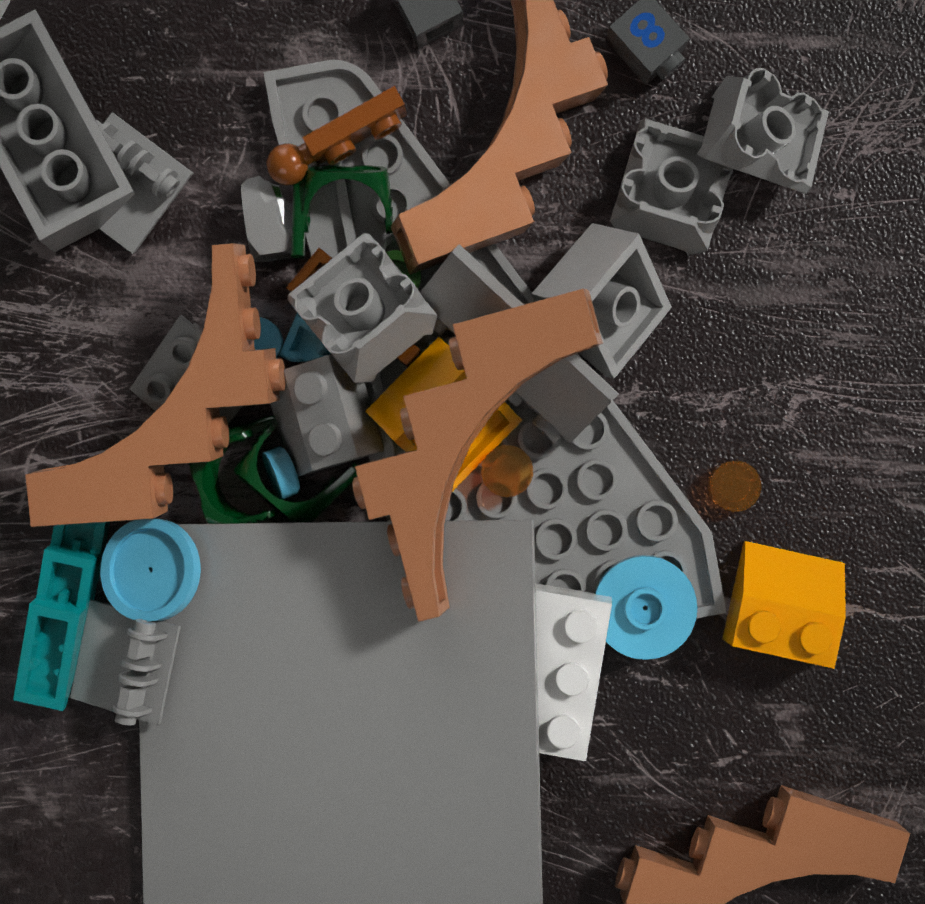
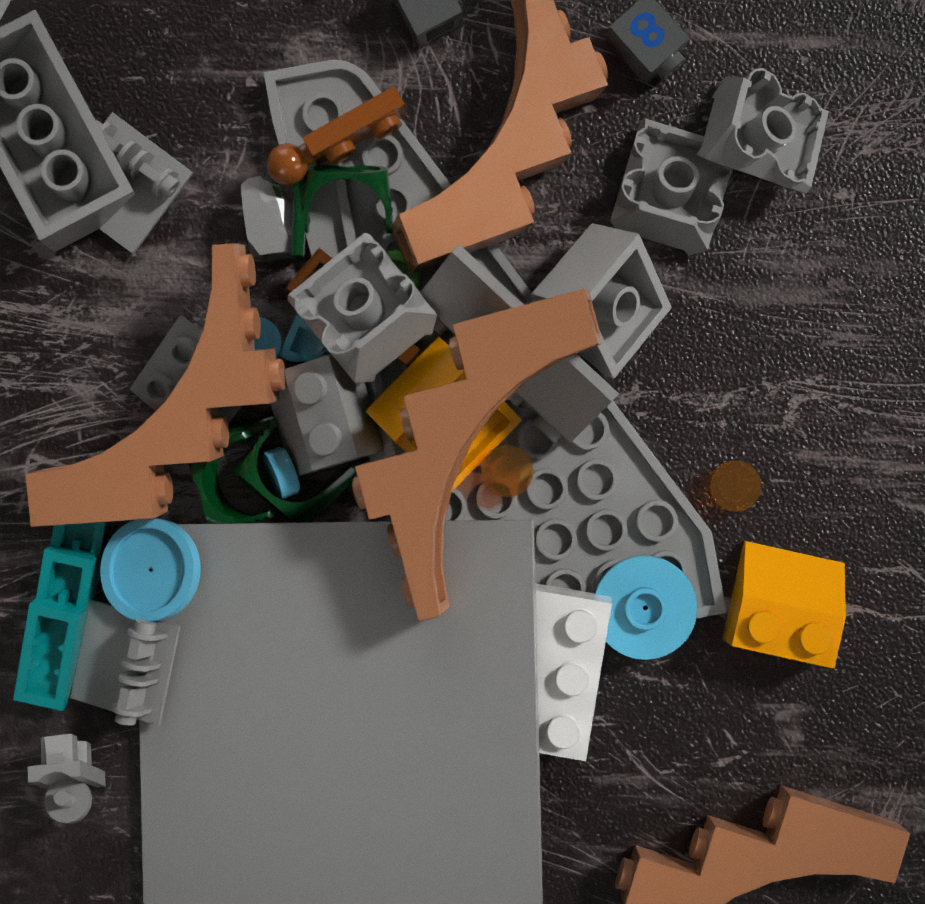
none -> light grey hips [28,734,106,824]

